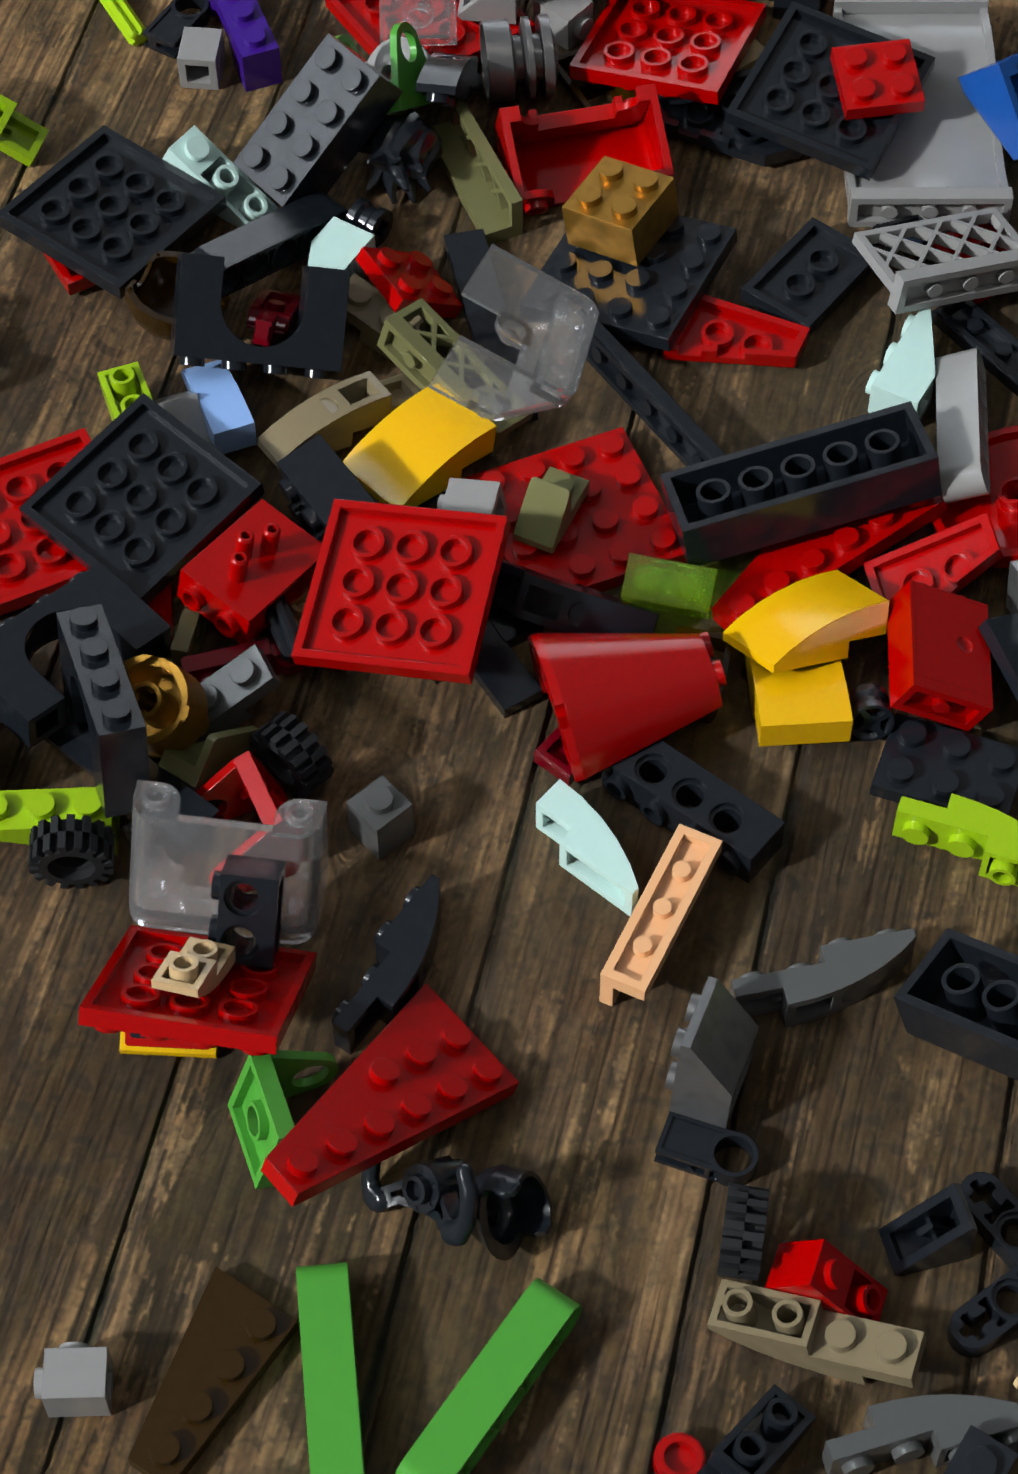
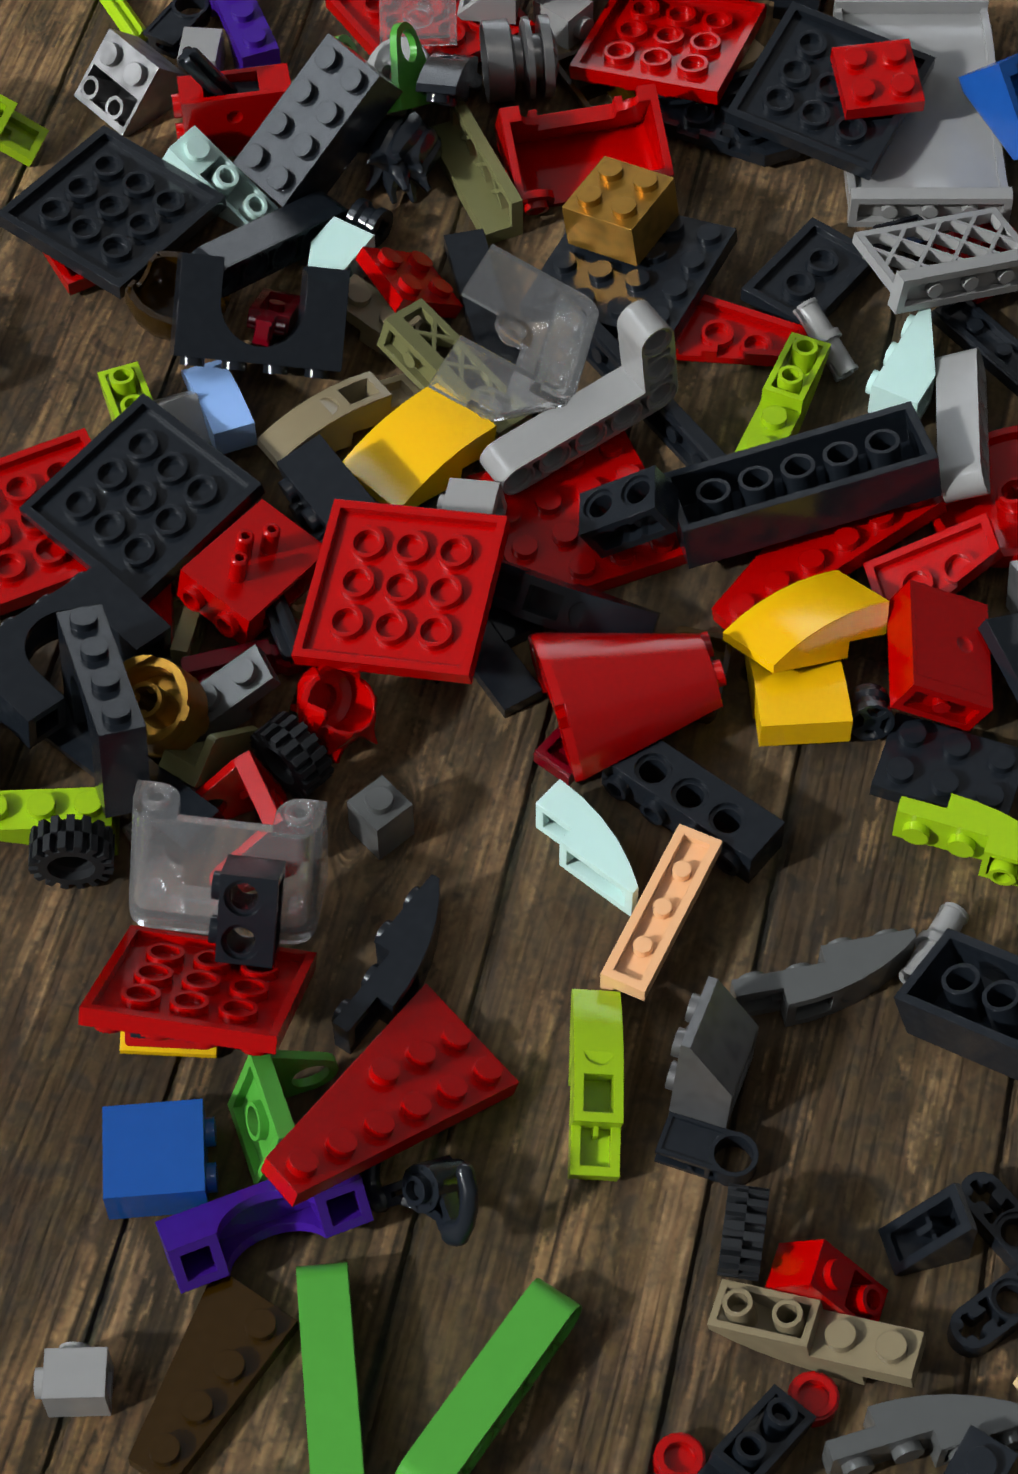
tan slope [151,937,236,998] -> none
black helmet [472,1164,553,1261] -> none
olive slope [513,466,589,554] -> none
clear neon green brick [621,553,718,619] -> none
none -> flat silver slope [74,28,186,137]
none -> blue brick [102,1099,219,1220]
none -> dark purple arch [155,1174,374,1294]
none -> red piece [171,46,291,157]
none -> red hair [290,665,378,763]
none -> light grey beam [480,300,678,495]
none -> lime slope [568,989,624,1181]
none -> black brick [579,465,678,558]
none -> lime slope [735,332,831,452]
none -> red tile [788,1371,840,1428]
none -> light grey pin [793,297,859,382]
none -> light grey pin [898,902,969,984]

